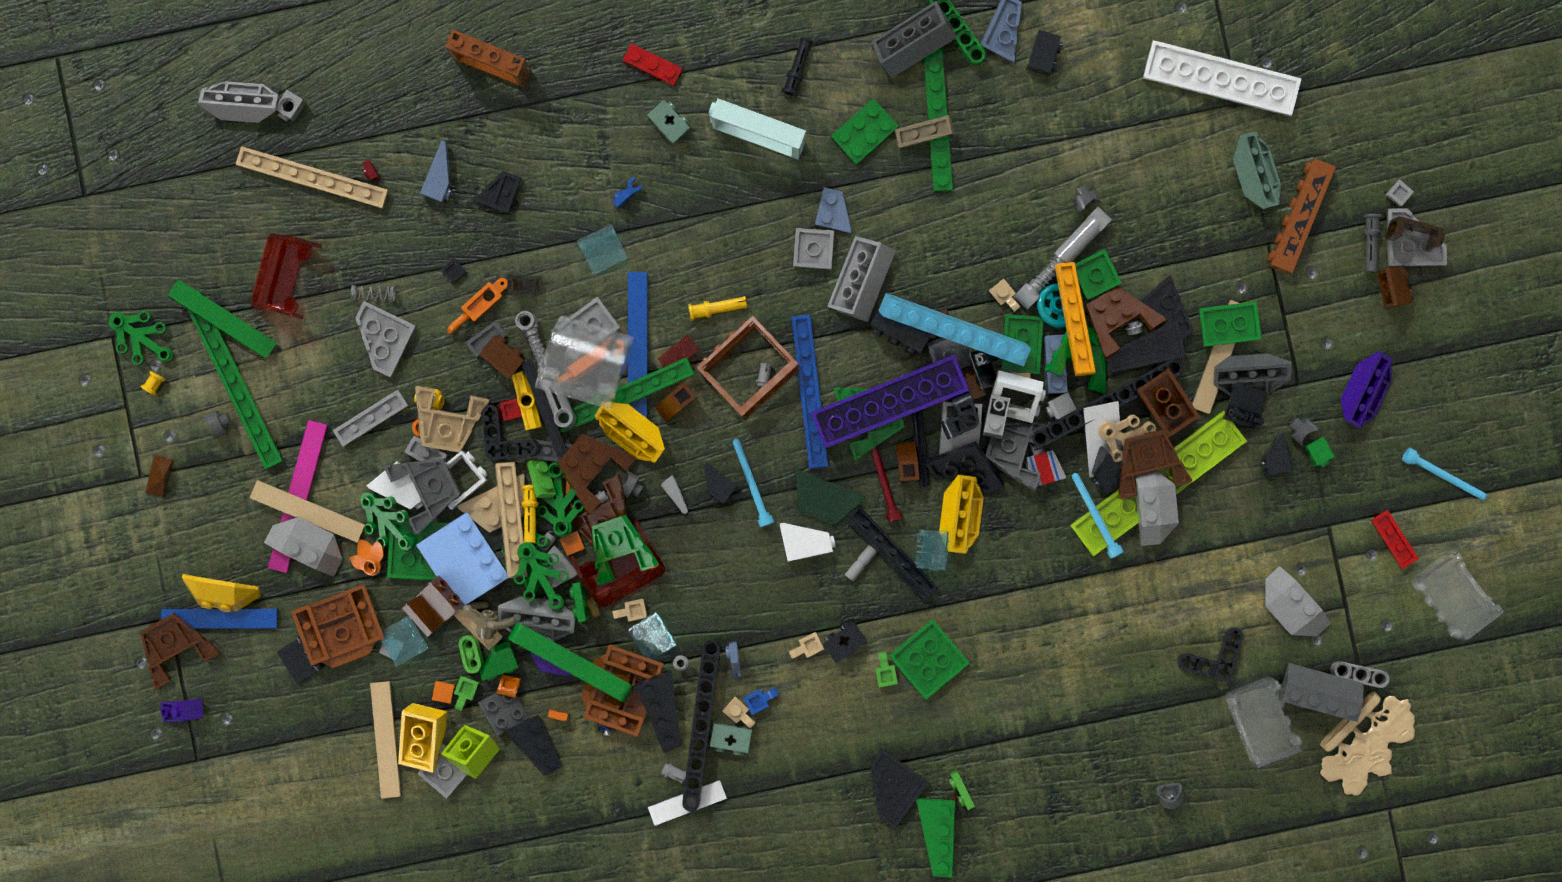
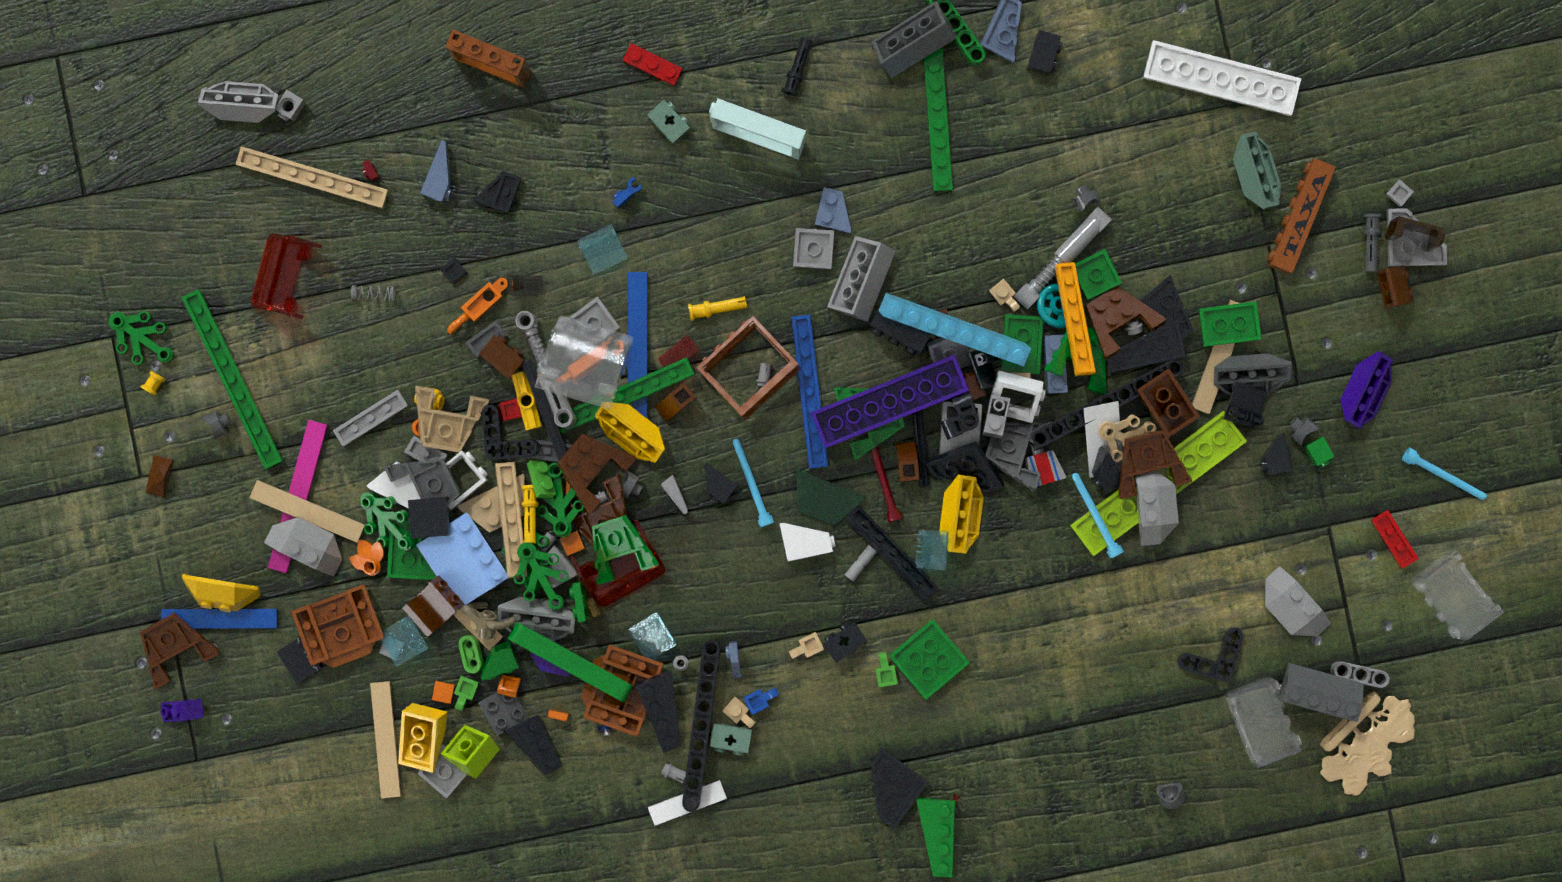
green tile [167,280,277,359] -> none
light grey plate [356,301,416,378] -> none
tan plate [612,599,647,622] -> none
green plate [831,98,899,165] -> none
dark tan plate [895,115,955,149] -> none
bright green plate [949,770,975,810] -> none
light grey slope [1045,392,1076,420] -> none
none -> black tile [408,497,450,539]

